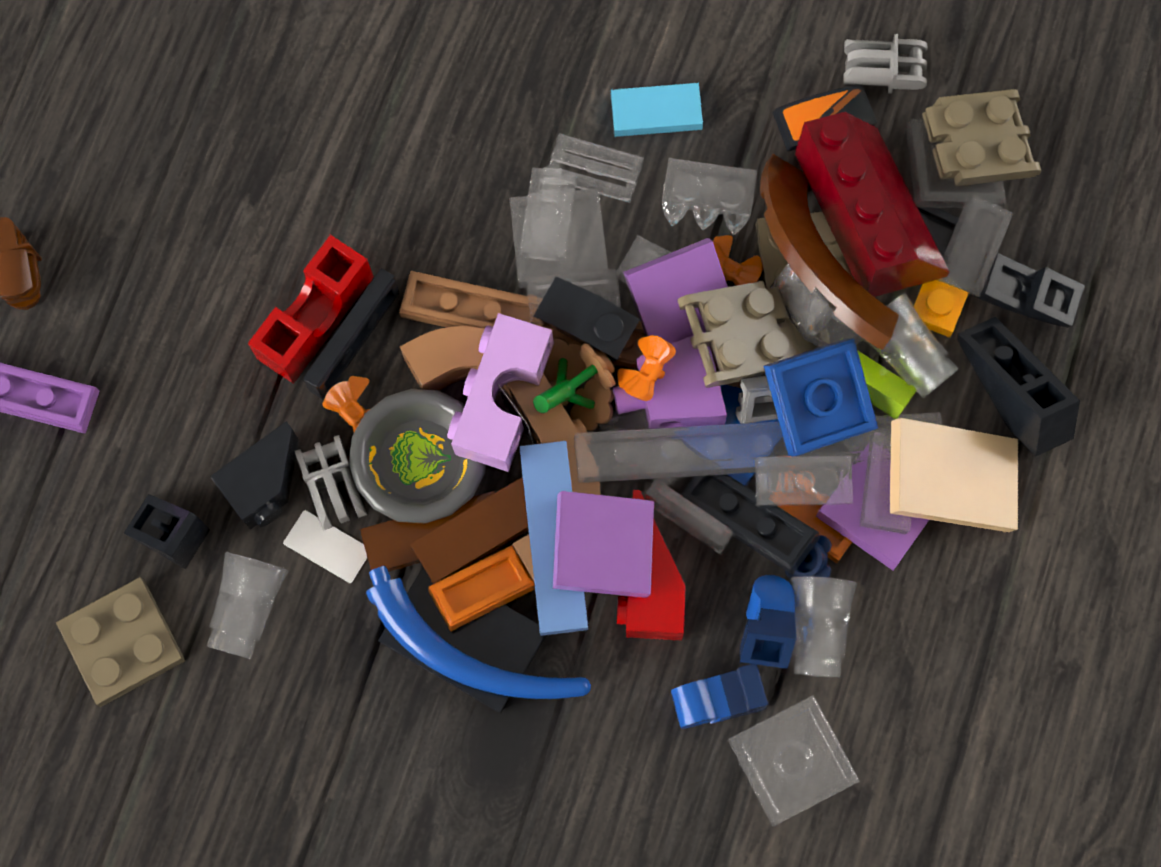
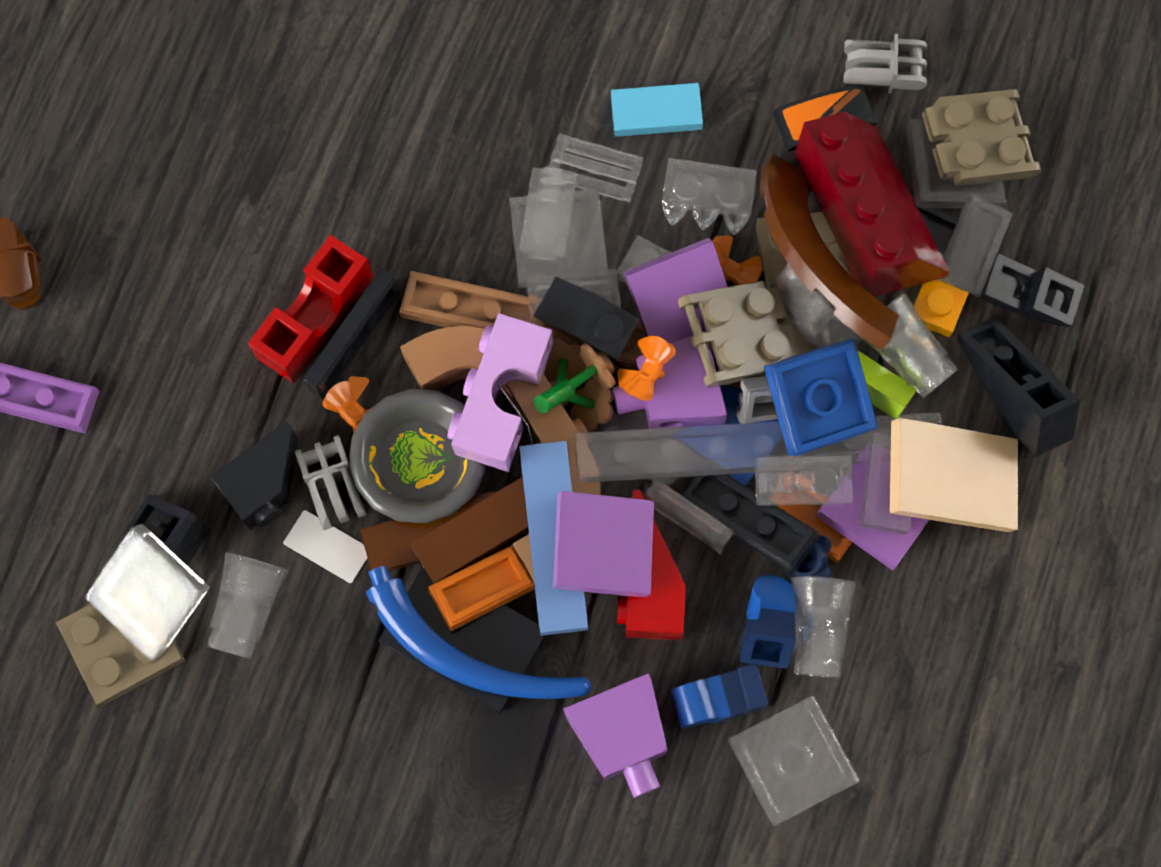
none -> clear tile [85,524,210,661]
none -> medium lavender torso [564,673,668,798]

